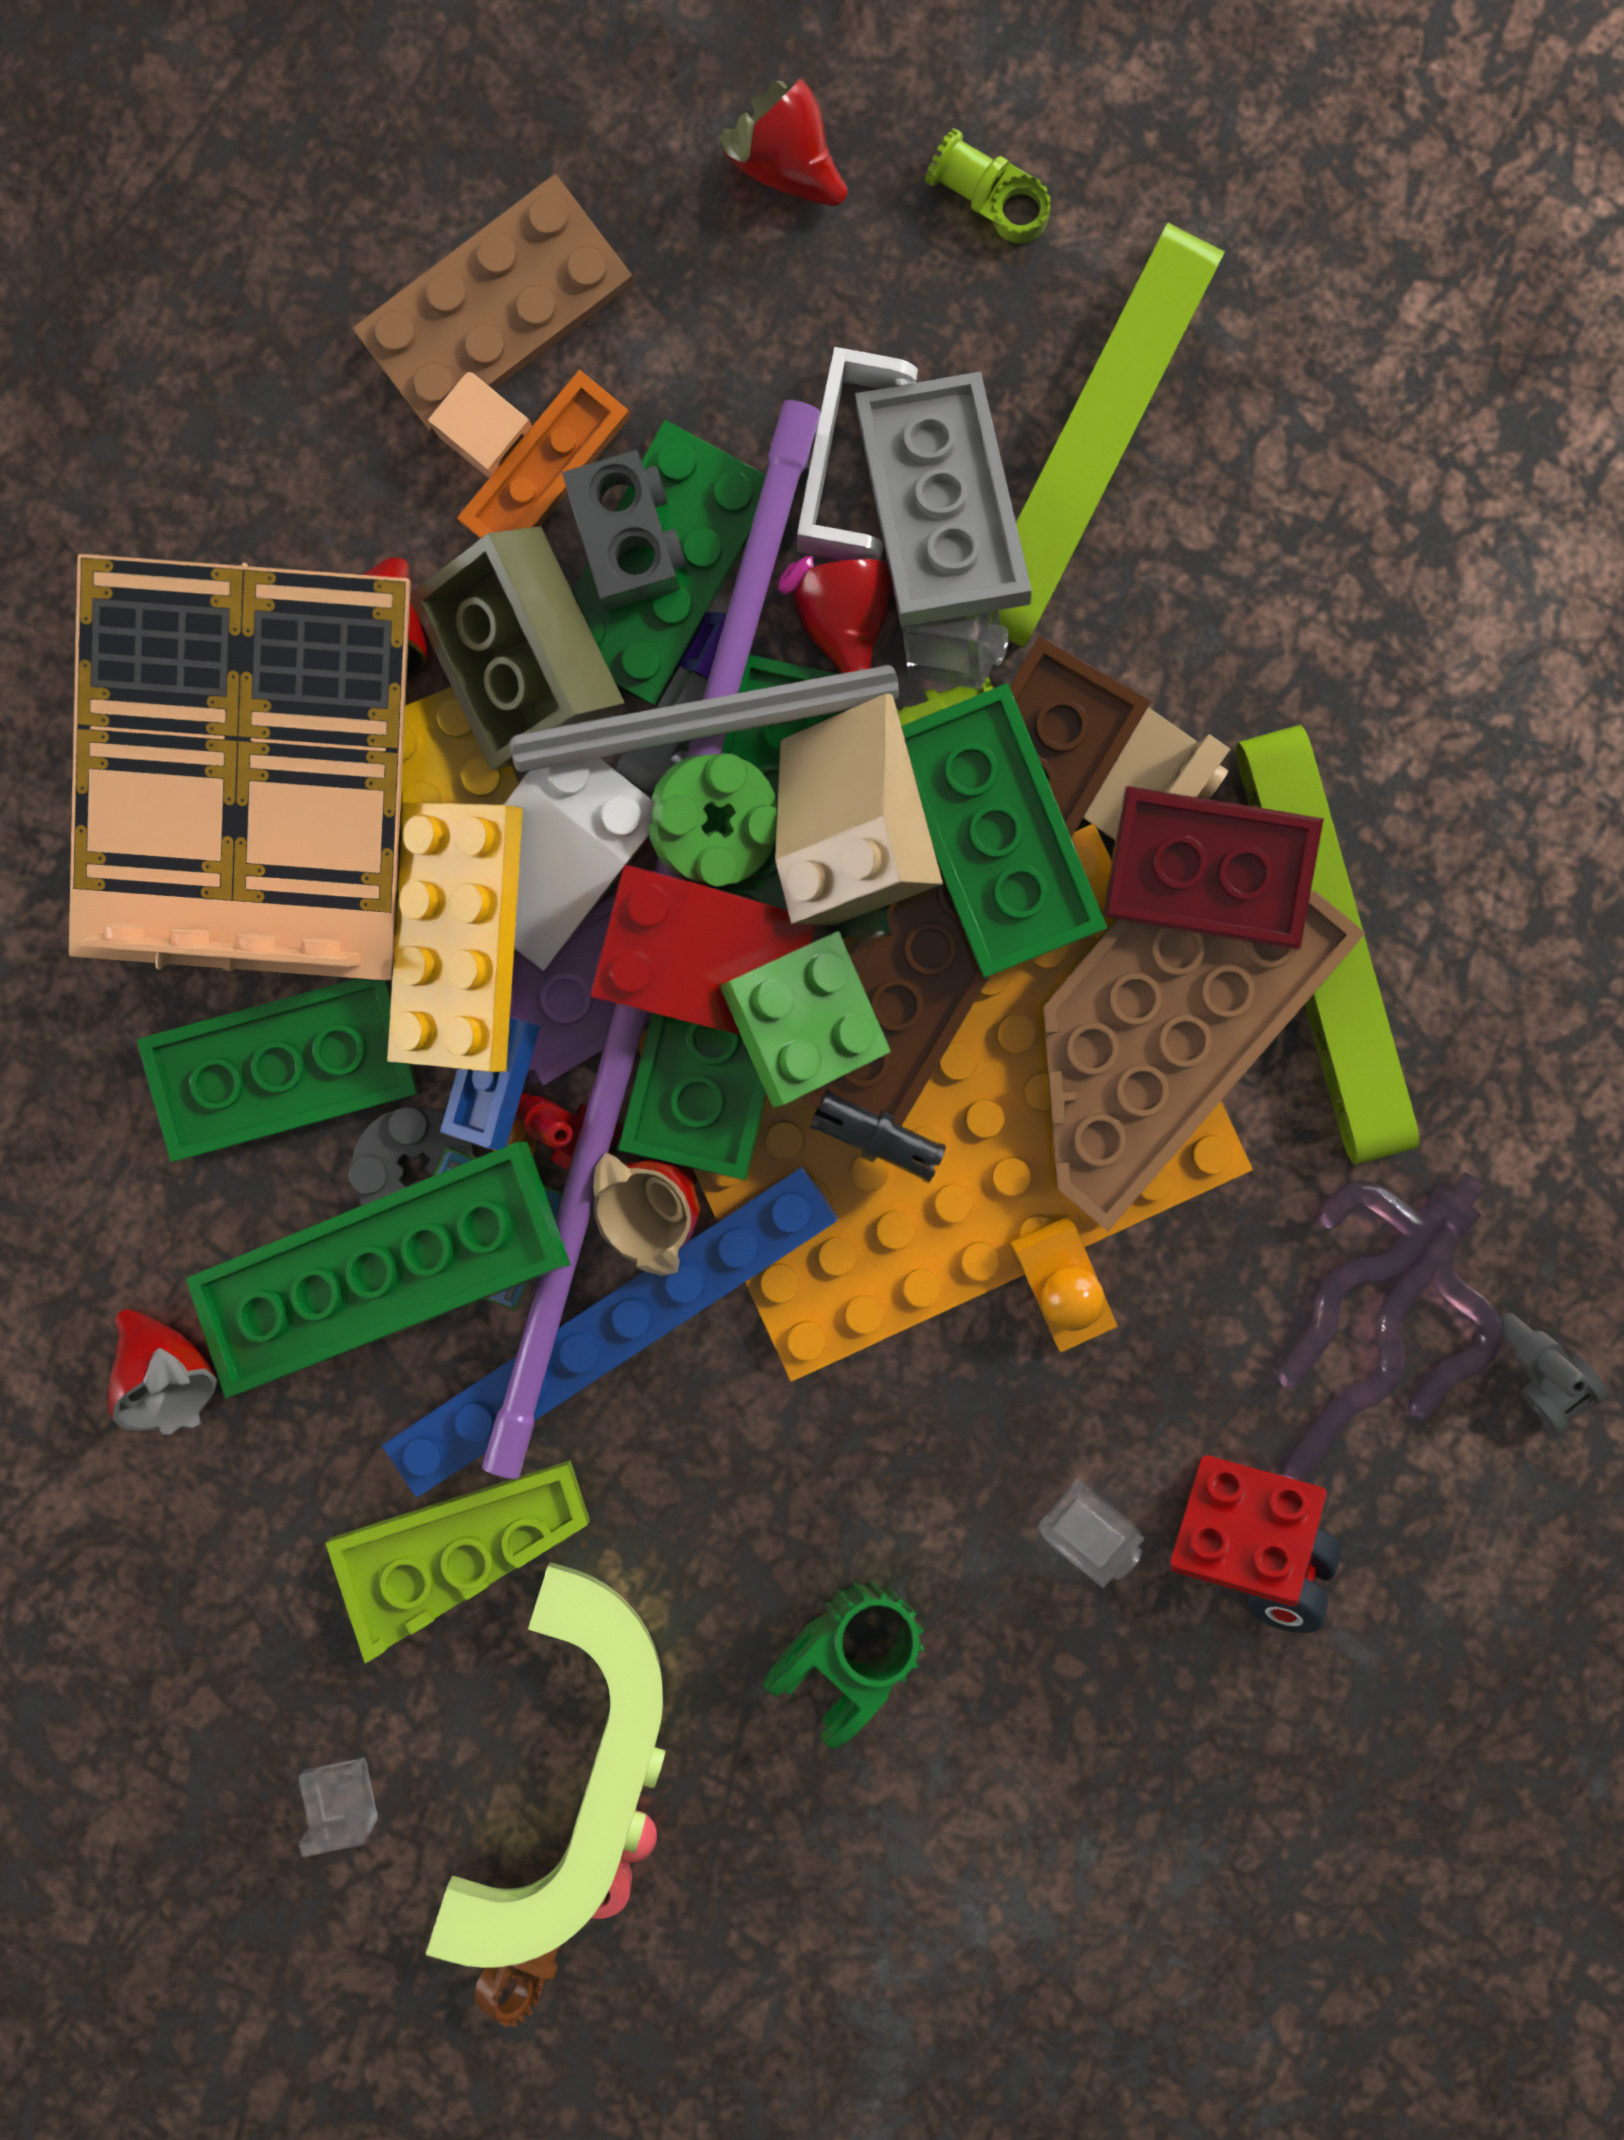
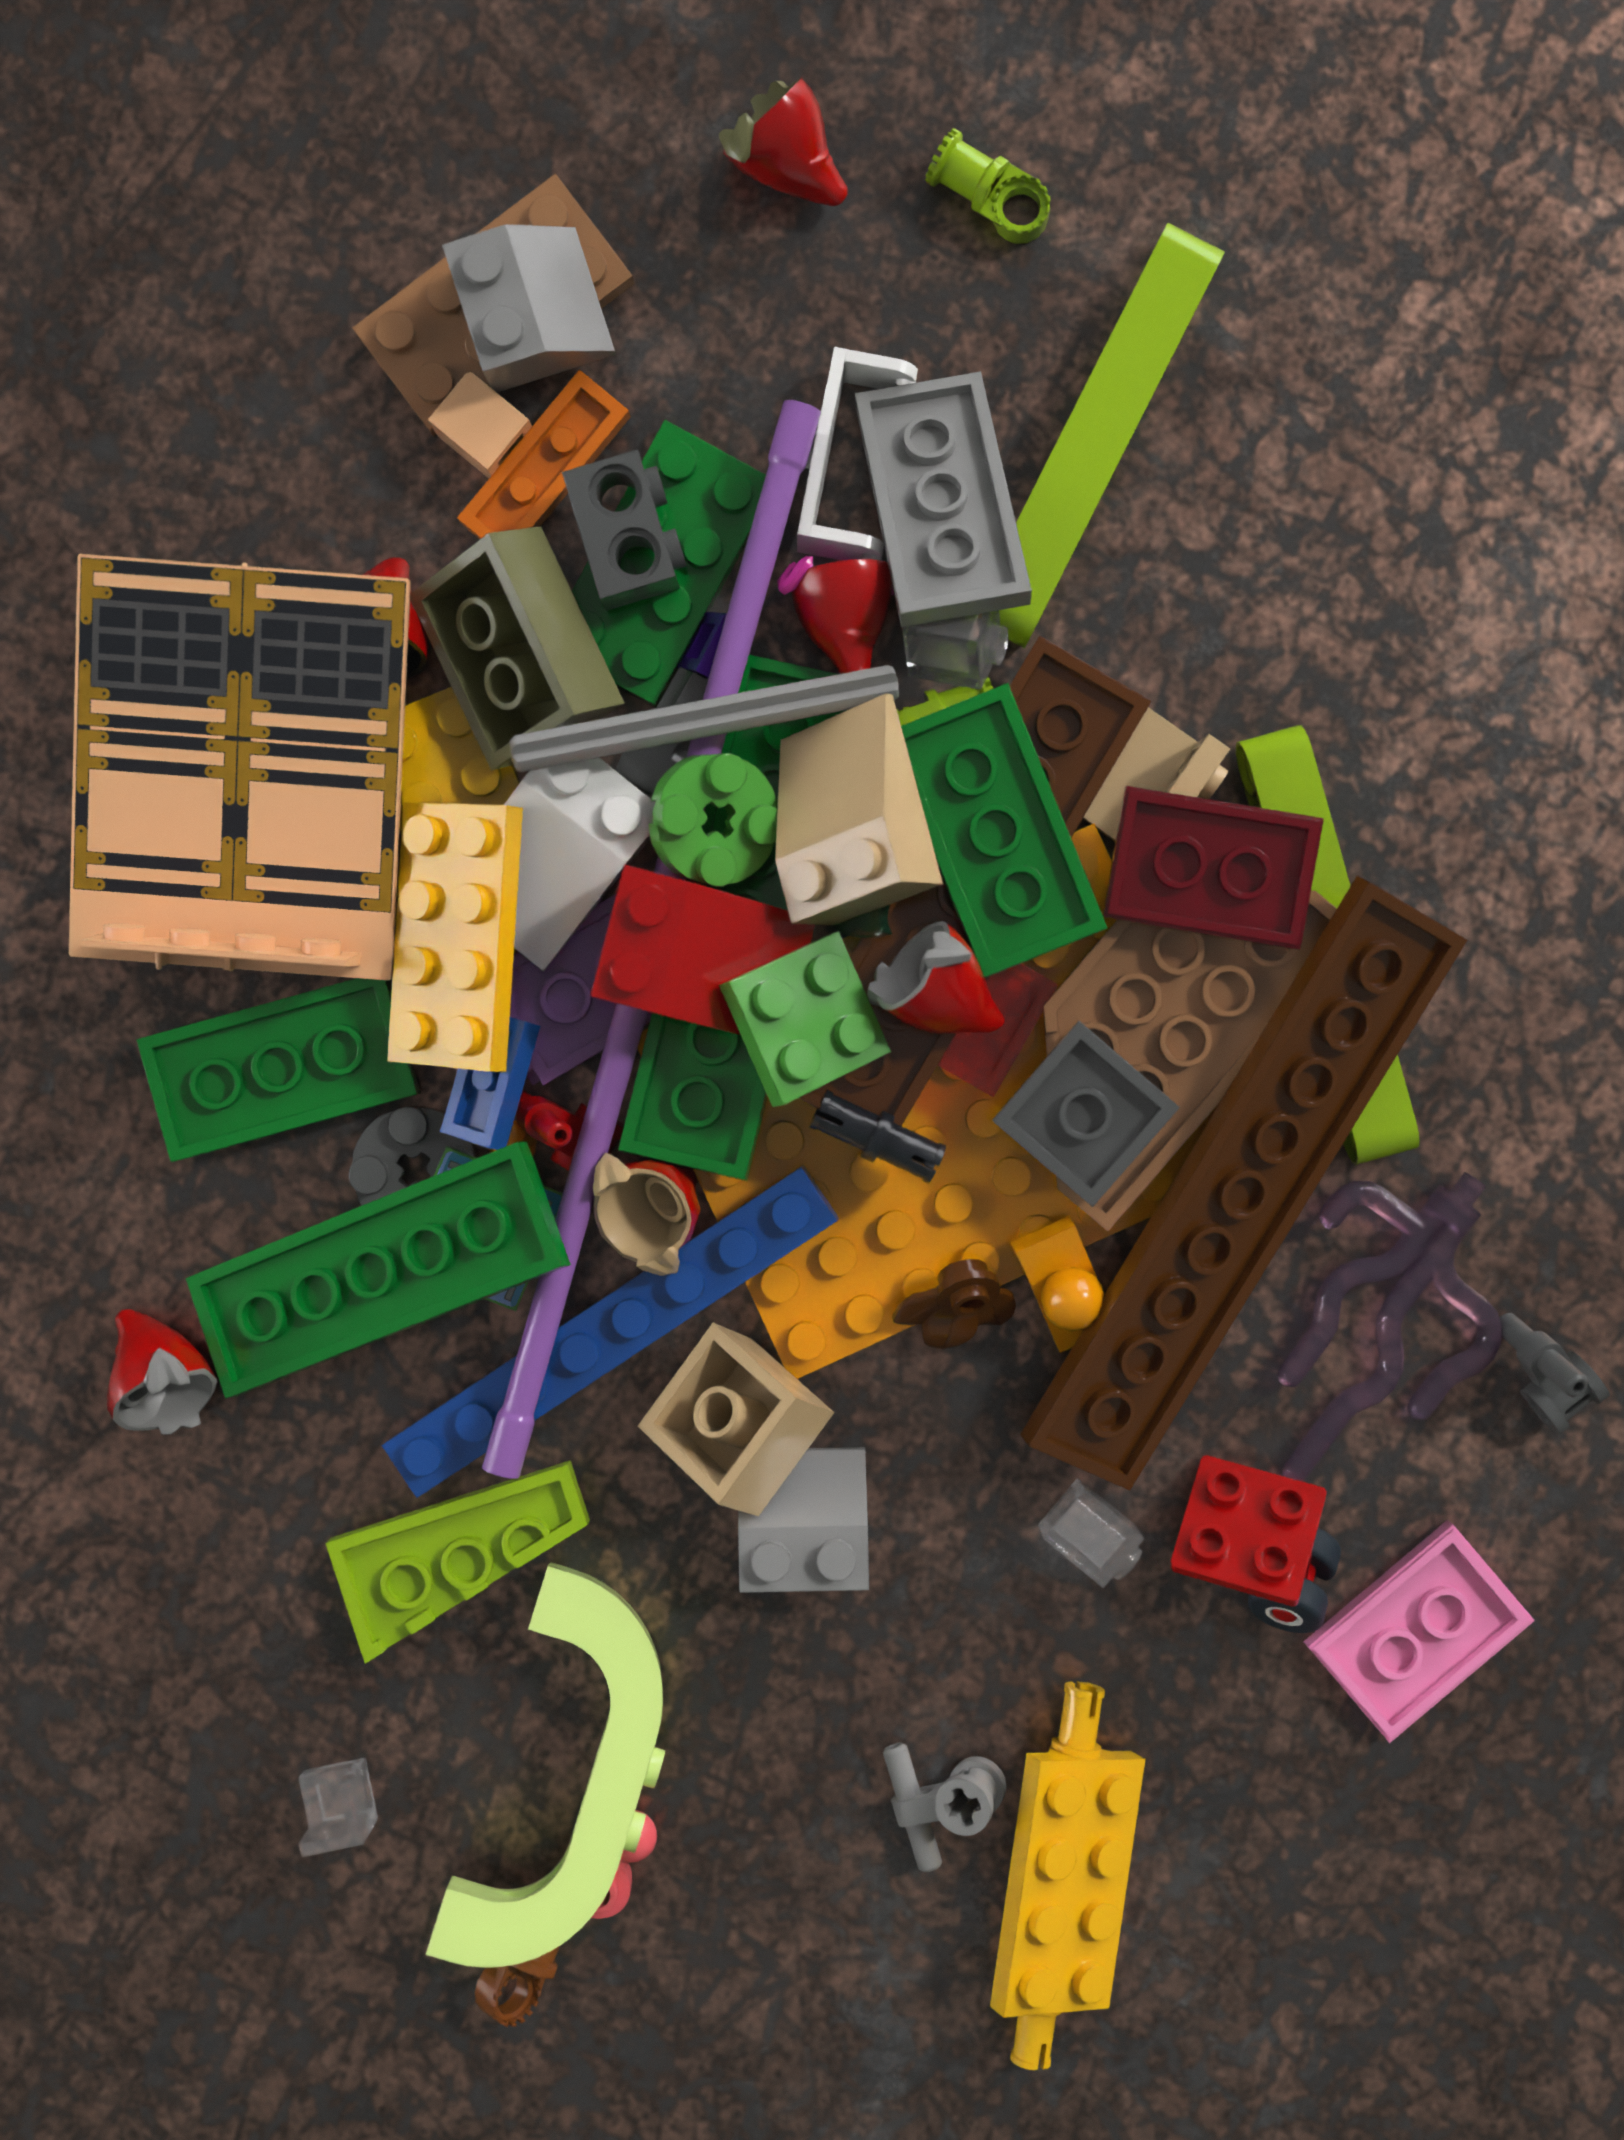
green piece [763,1580,925,1750] -> none
none -> light grey slope [442,224,616,393]
none -> tan brick [638,1323,835,1516]
none -> light grey slope [738,1447,869,1593]
none -> hat [867,921,1005,1034]
none -> light grey piece [883,1743,1007,1872]
none -> reddish brown plate [892,1259,1016,1349]
none -> clear red plate [937,963,1058,1097]
none -> yellow plate [990,1681,1145,2070]
none -> dark grey plate [992,1021,1180,1207]
none -> reddish brown plate [1020,876,1468,1491]
none -> bright pink tile [1303,1520,1535,1743]

